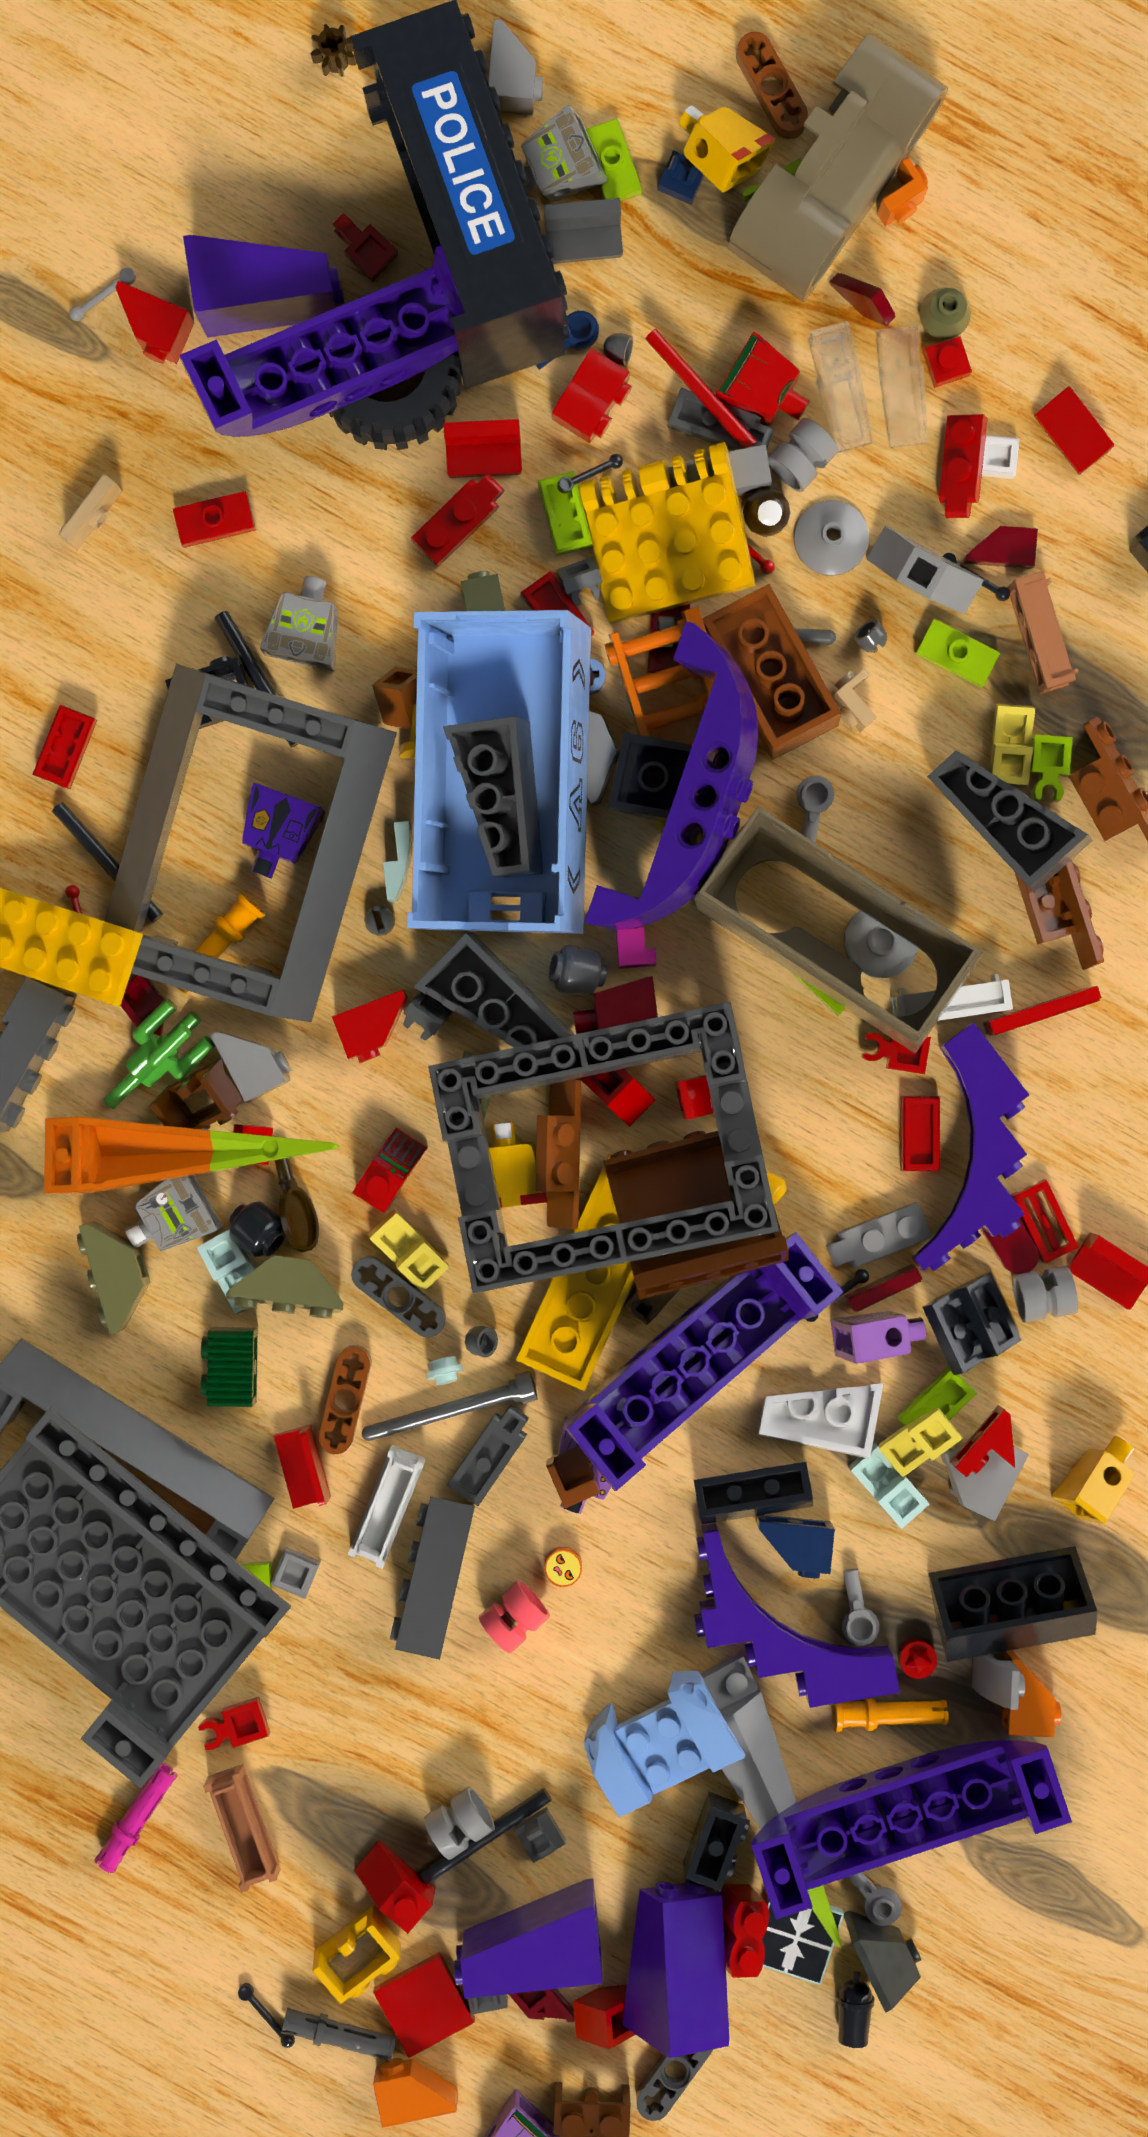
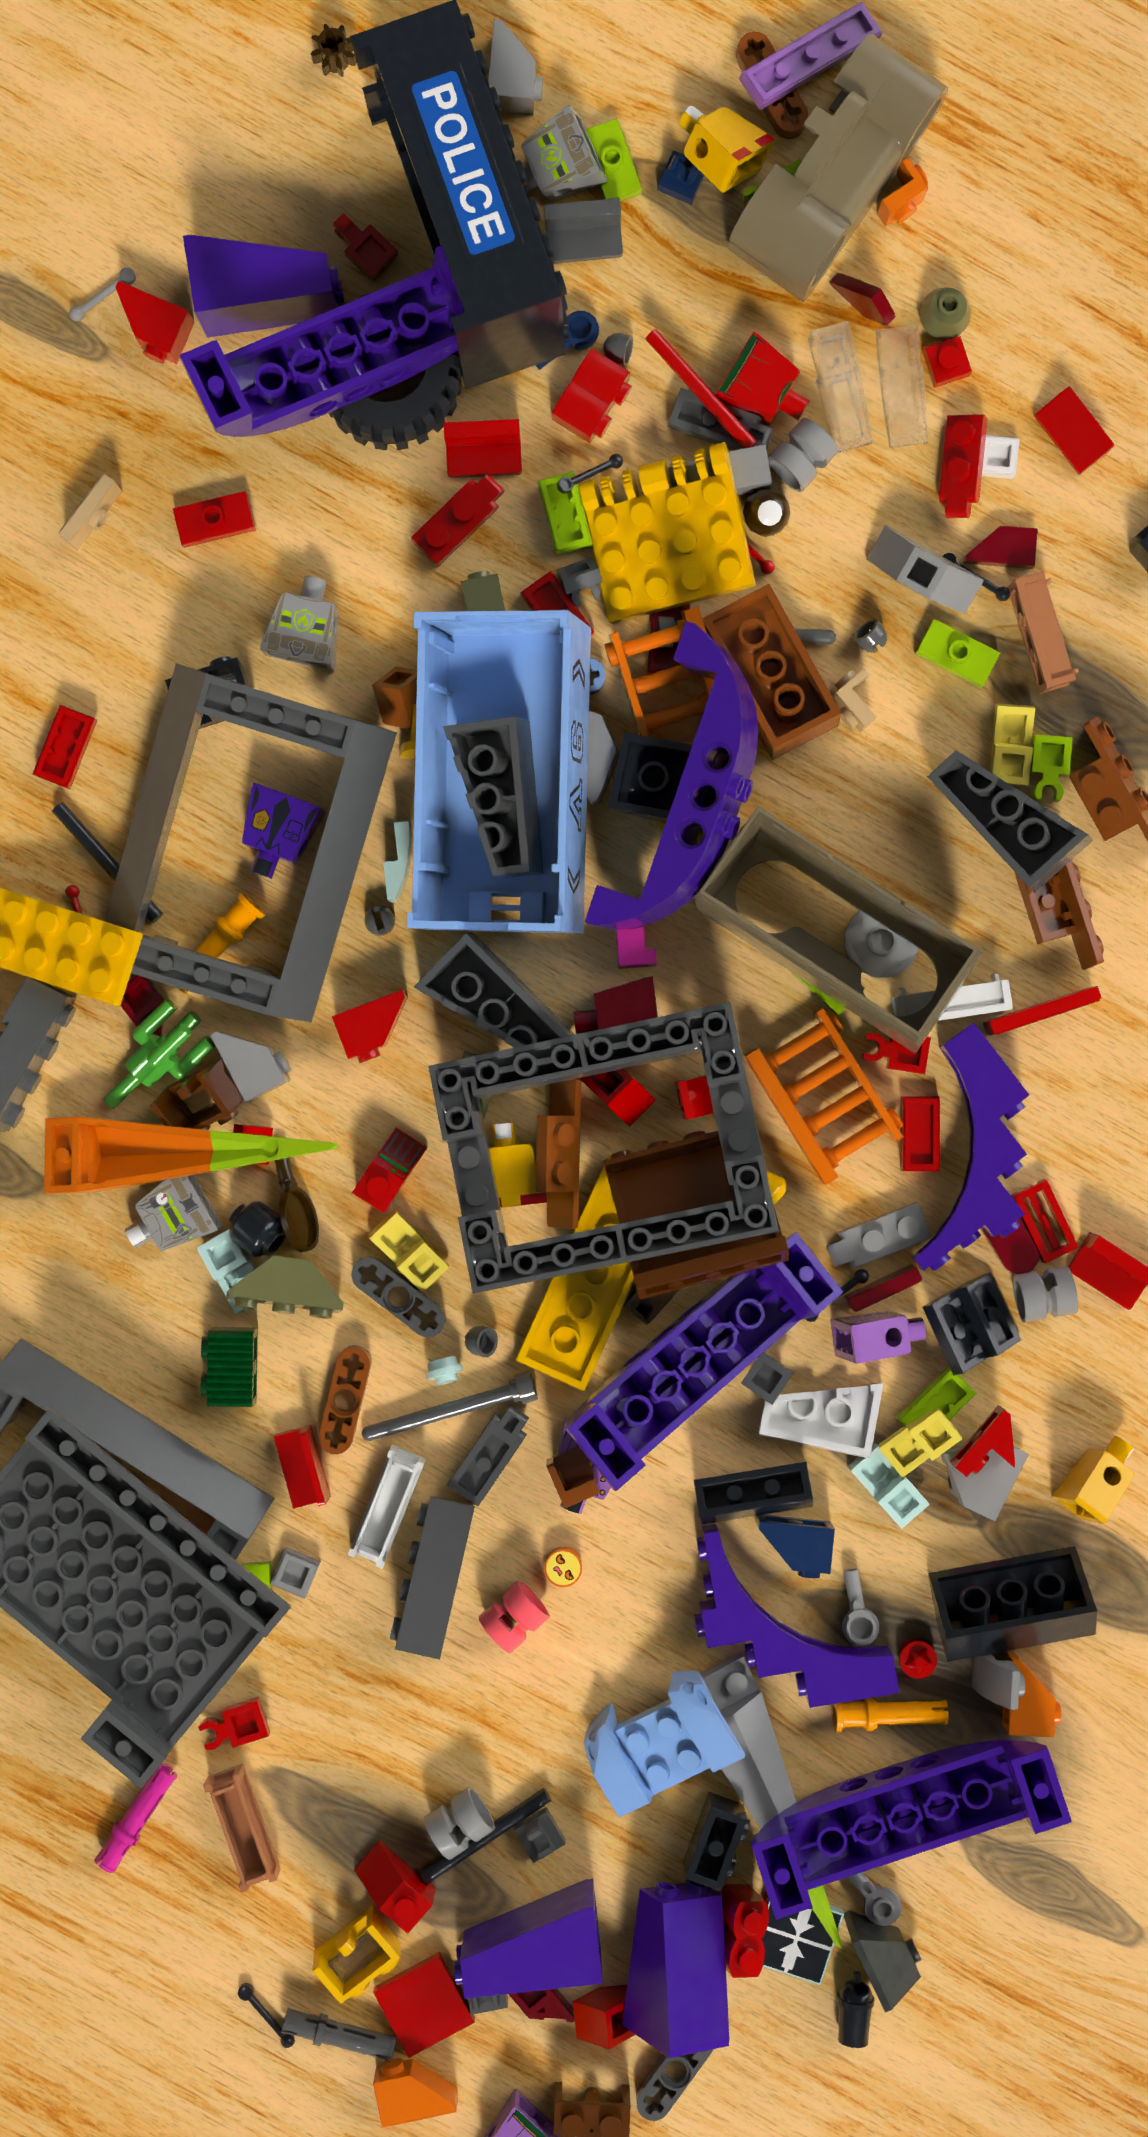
olive slope [77,1221,151,1335] -> none
black bar [215,610,299,748] -> none
dark grey tile [403,992,453,1040] -> none
dark grey head [549,944,607,997] -> none
light grey dish [794,500,869,576] -> none
light grey plate [796,776,834,843] -> none
none -> medium lavender tile [739,2,883,110]
none -> dark grey tile [741,1352,794,1405]
none -> orange fence [743,1008,903,1185]

